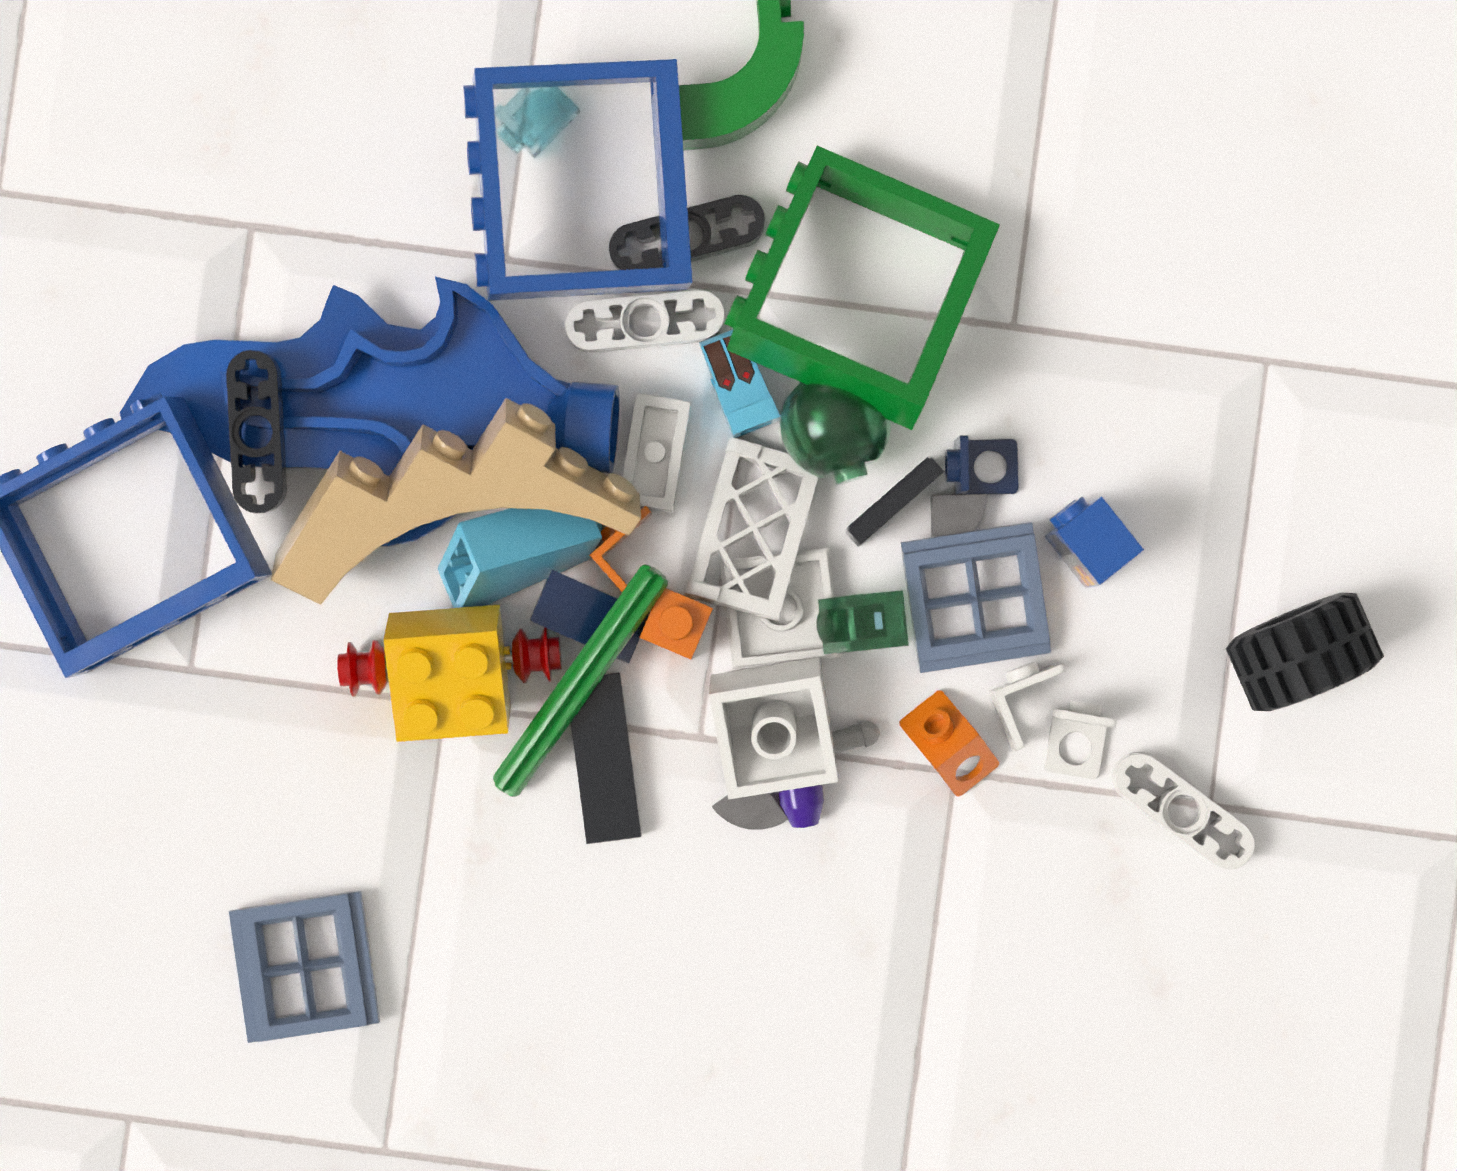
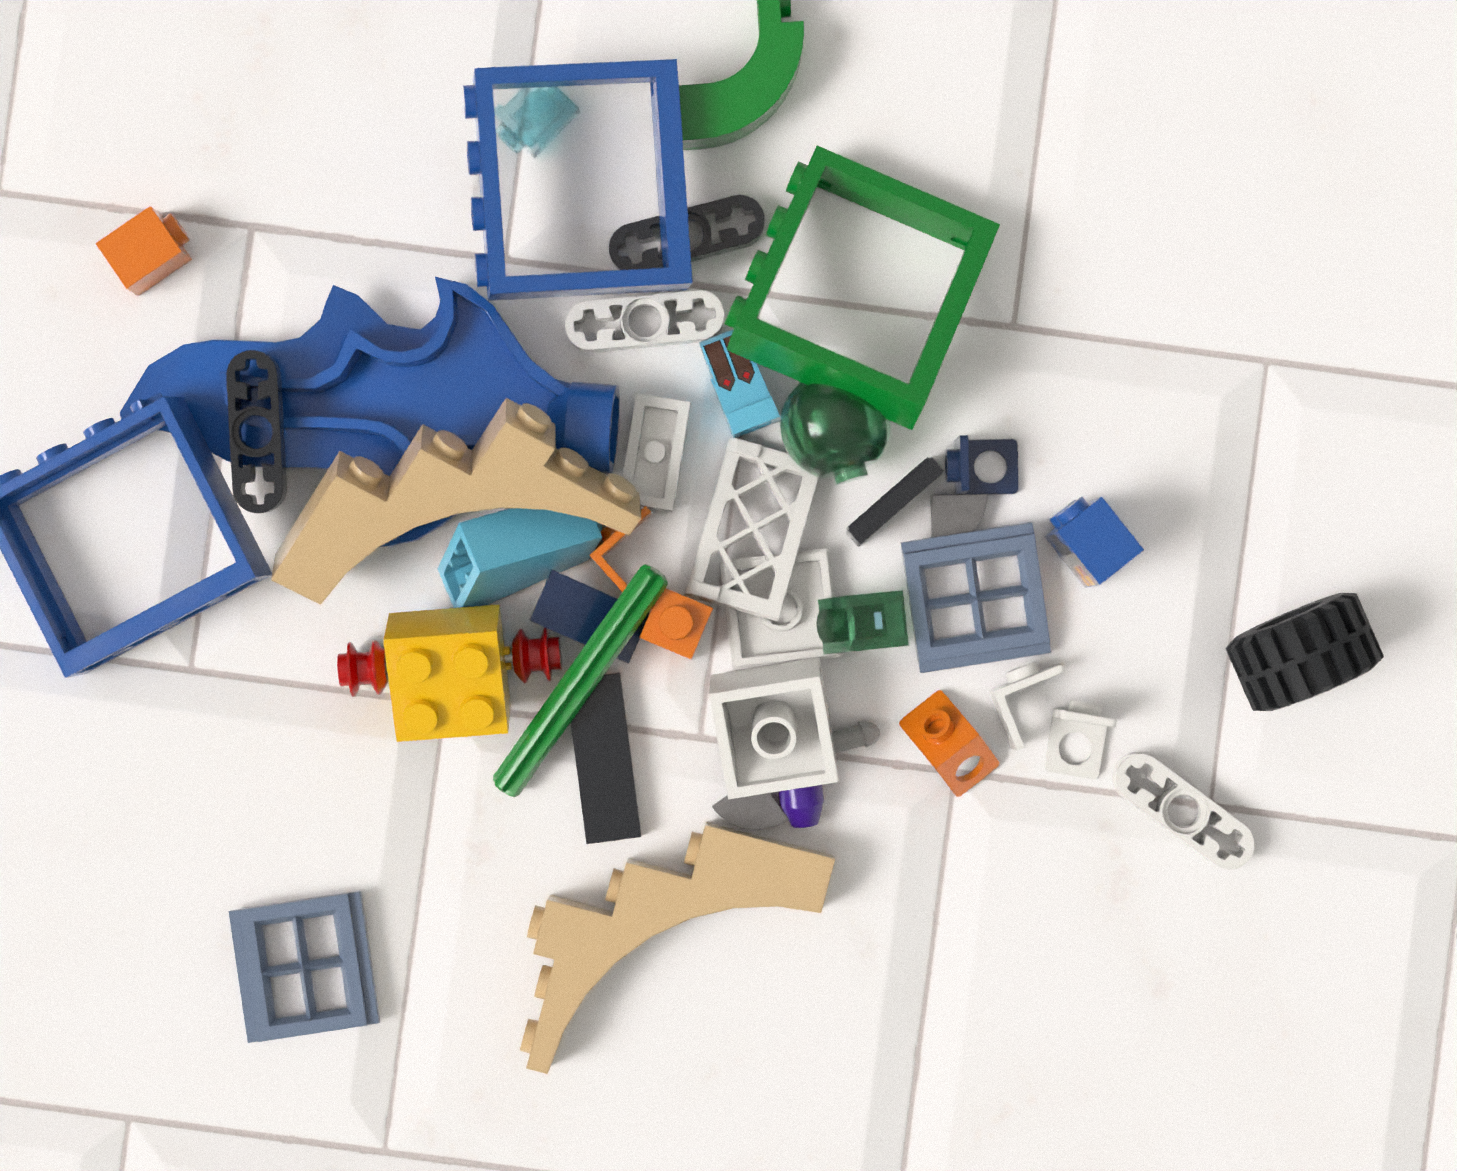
none -> orange brick [95,206,192,296]
none -> tan arch [520,822,835,1074]

